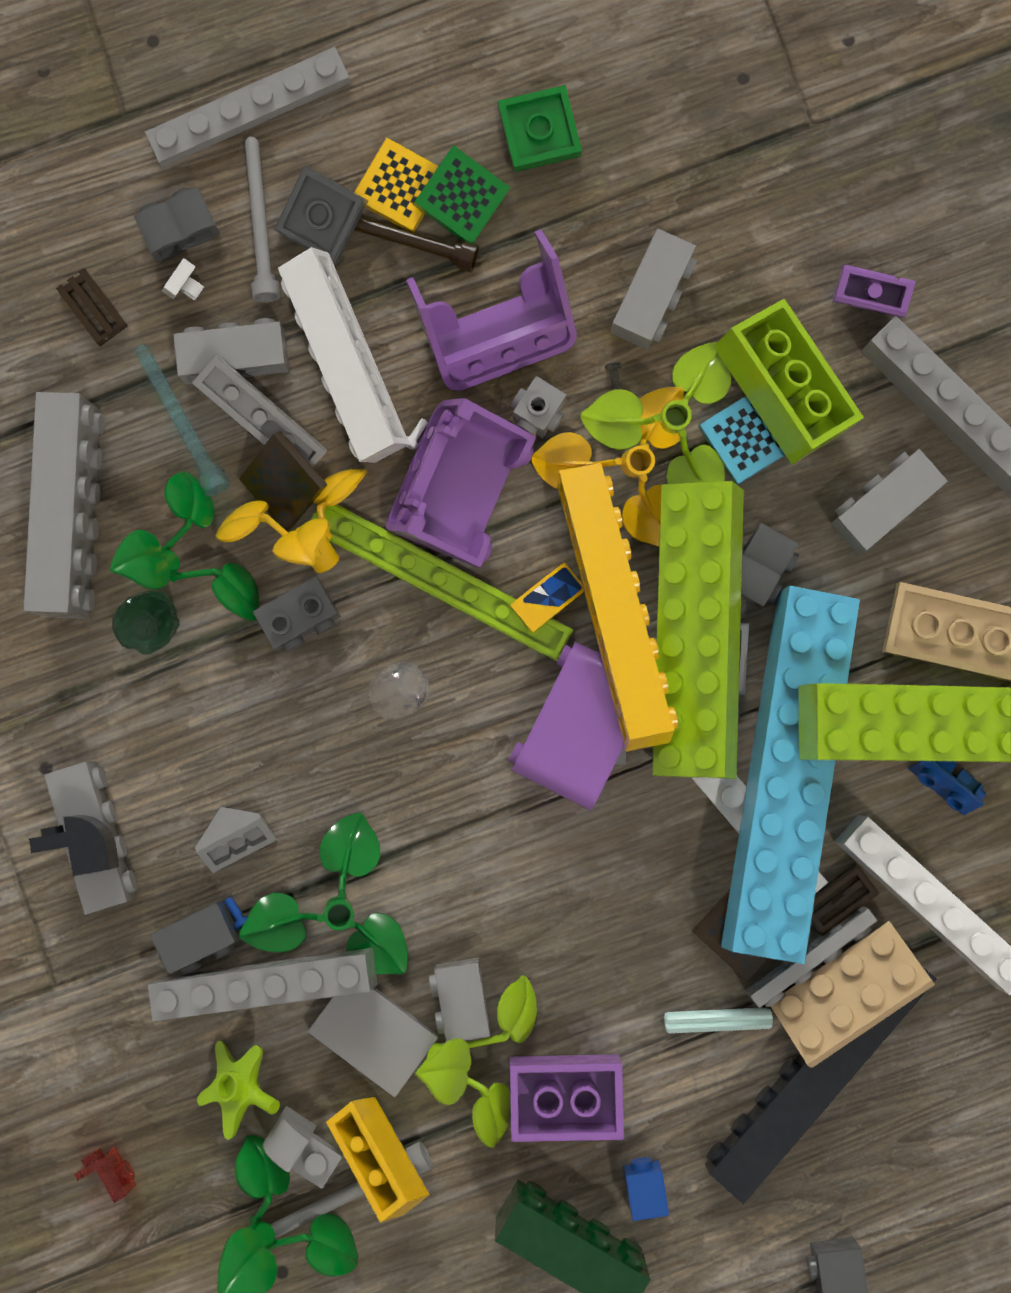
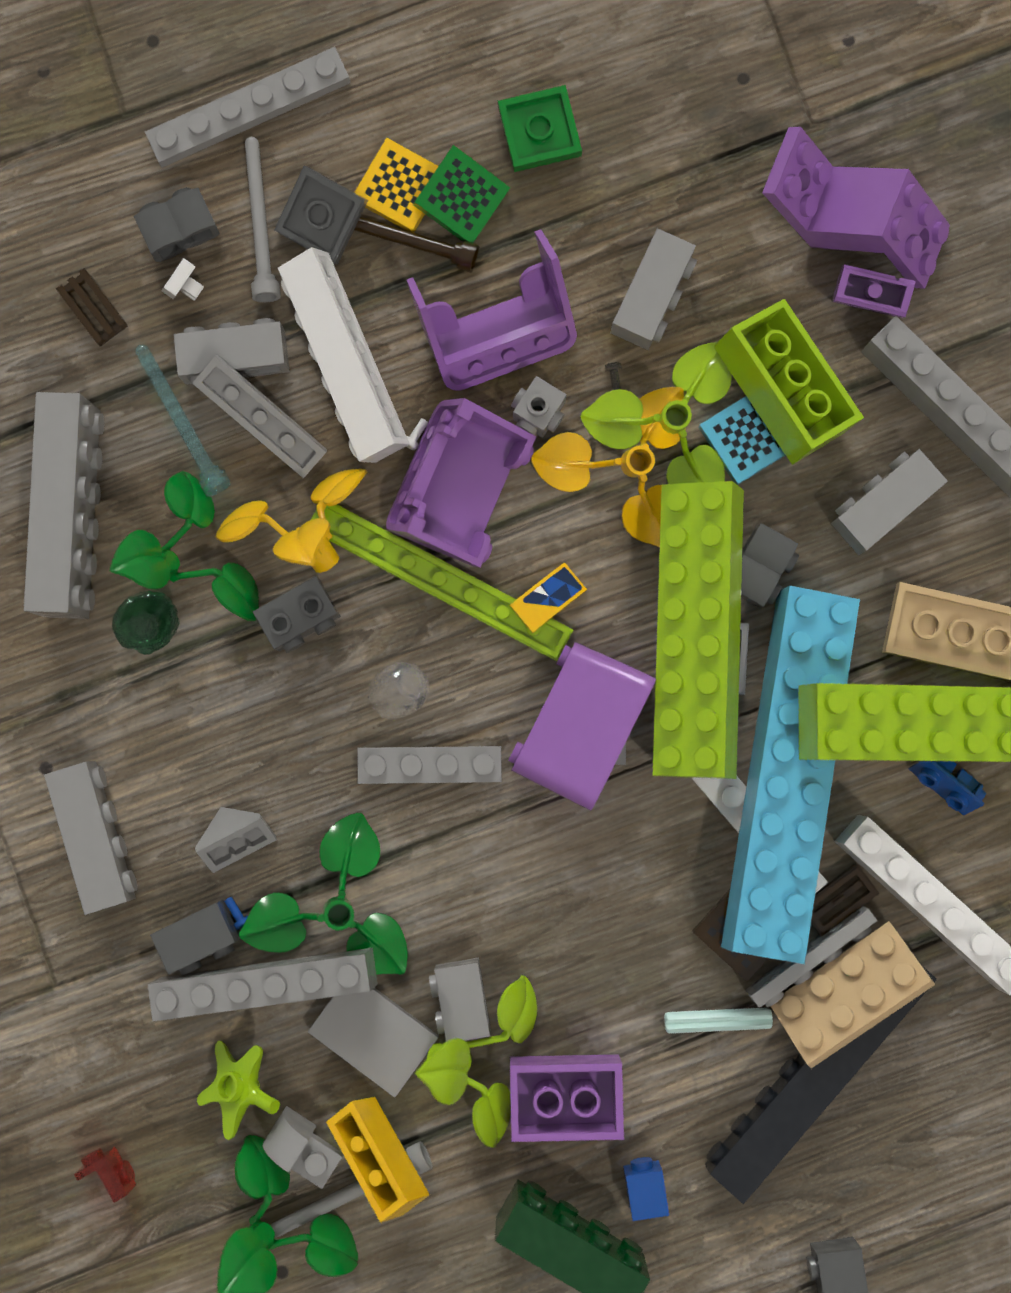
black brick [29,815,120,876] -> none
dark brown tile [239,431,327,531] -> none
yellow brick [557,463,678,752] -> none
none -> light grey plate [358,746,502,784]
none -> medium lavender bracket [762,127,950,289]

